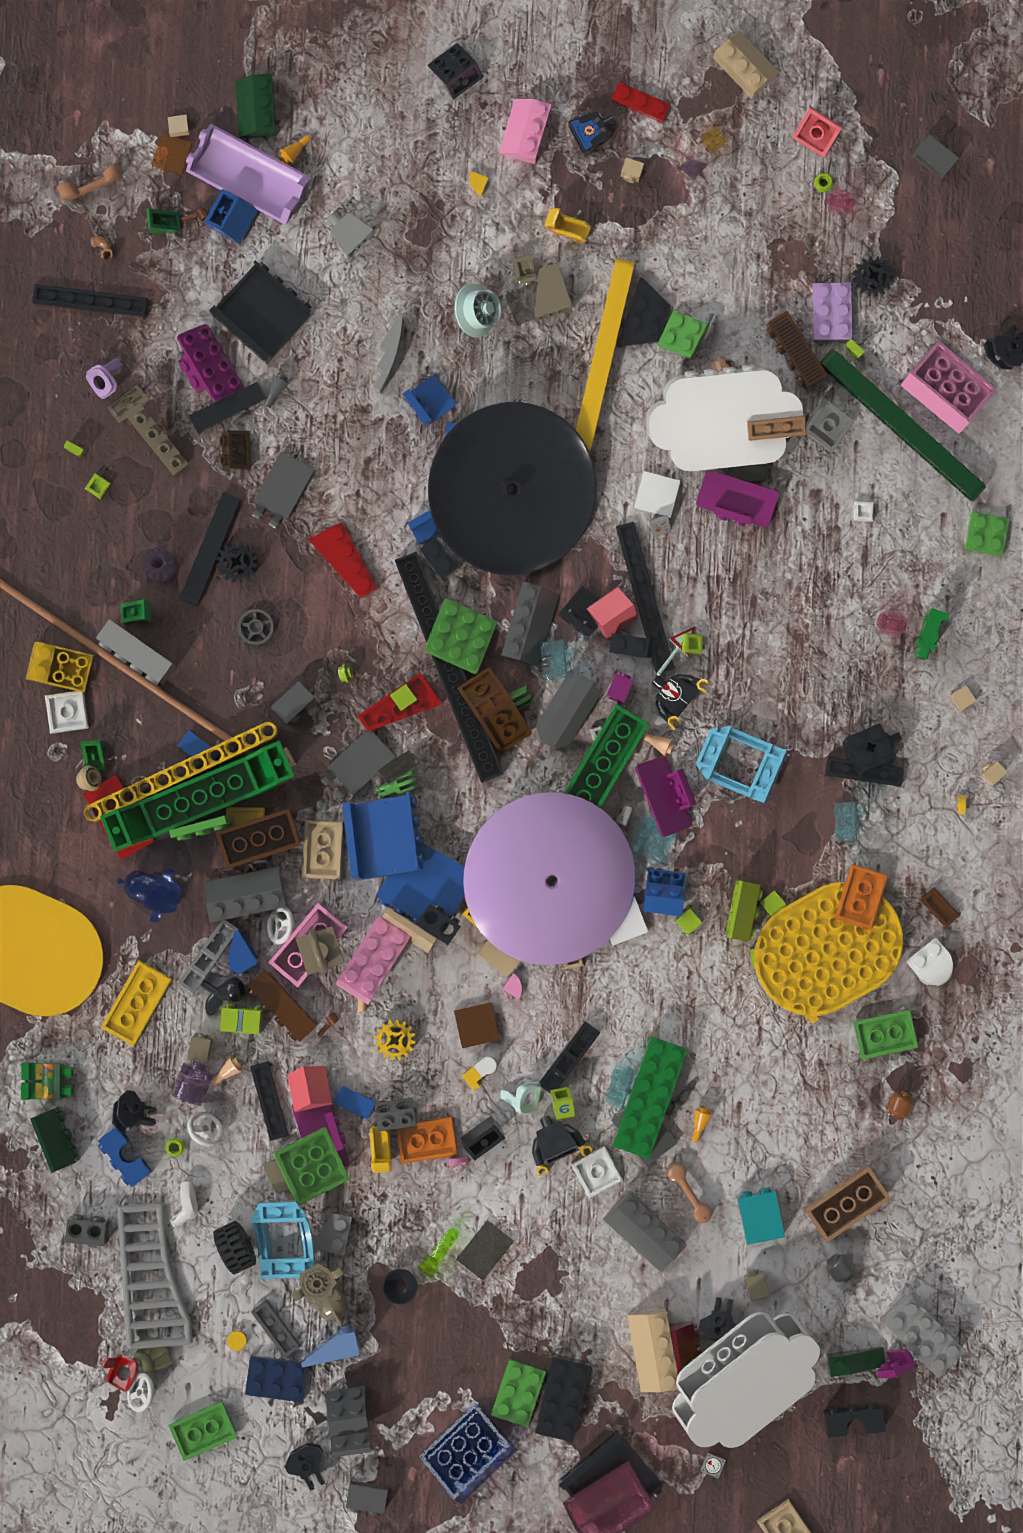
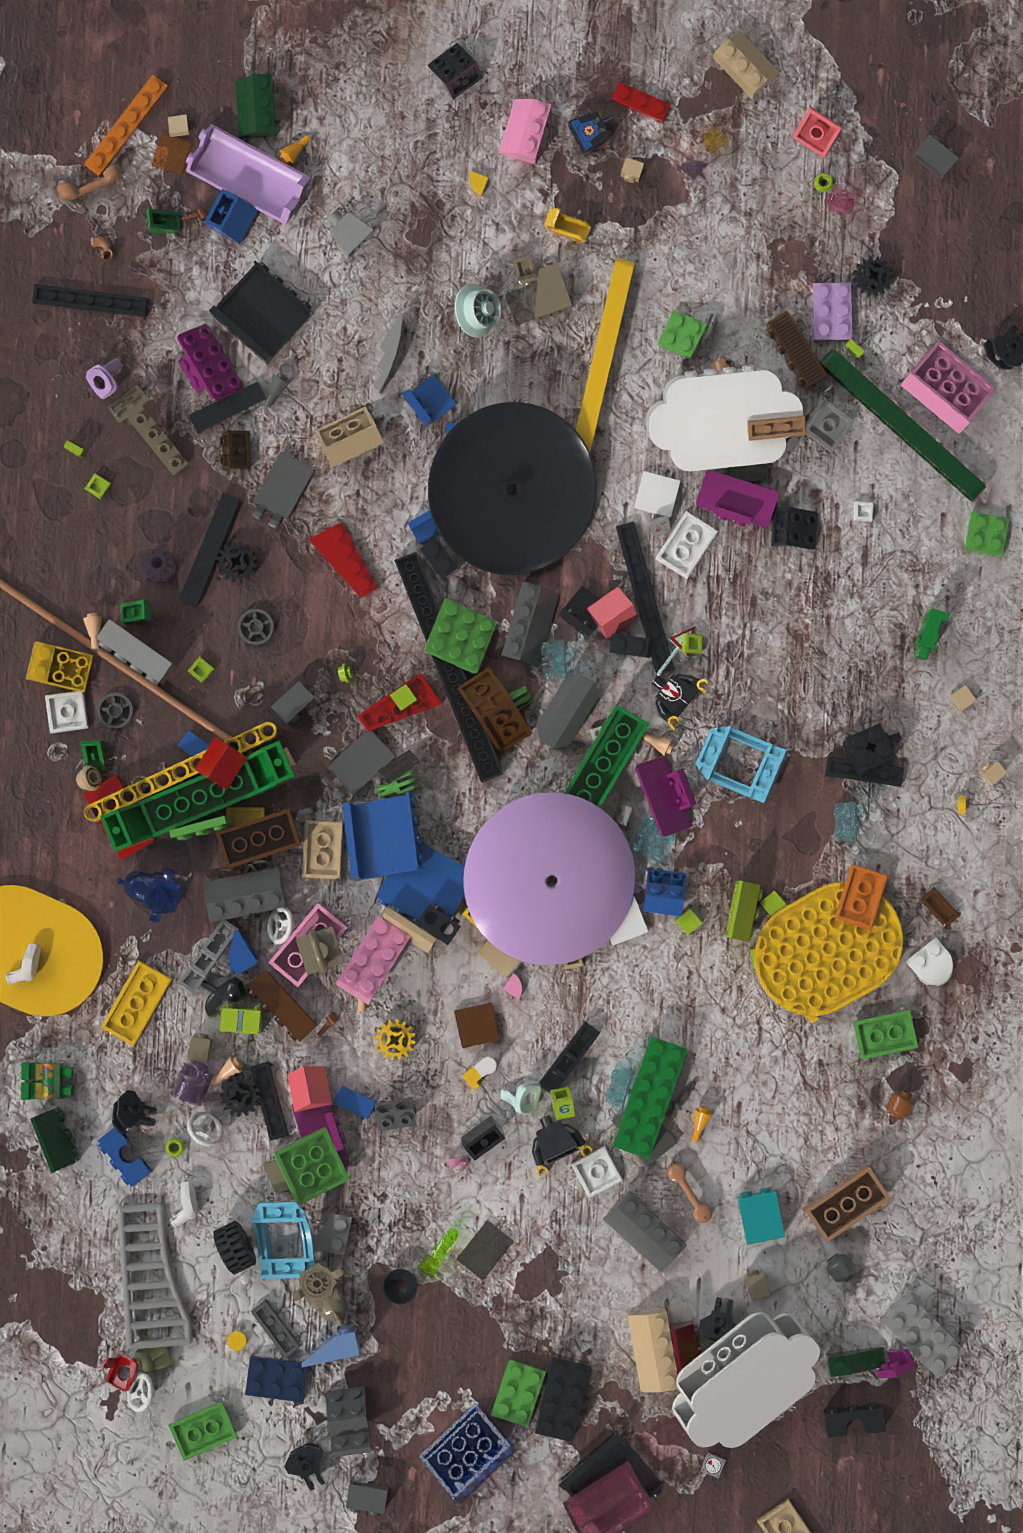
dark grey brick [65,1214,108,1246] -> none
yellow animal [370,1127,392,1173] -> none
orange tile [396,1116,458,1164] -> none
magenta brick [606,672,633,705] -> none
black wing [617,277,671,348] -> none
clear pink head [876,610,907,637] -> none
none -> white arm [6,943,41,985]
none -> light nougat cone [83,613,102,649]
none -> orange plate [84,75,169,177]
none -> dark grey wheel [97,693,133,729]
none -> lime tile [188,657,215,684]
none -> red slope [194,737,248,790]
none -> black gear [219,1074,262,1117]
none -> tan slope [314,406,384,468]
none -> white tile [655,511,718,579]
none -> black bracket [771,507,818,550]

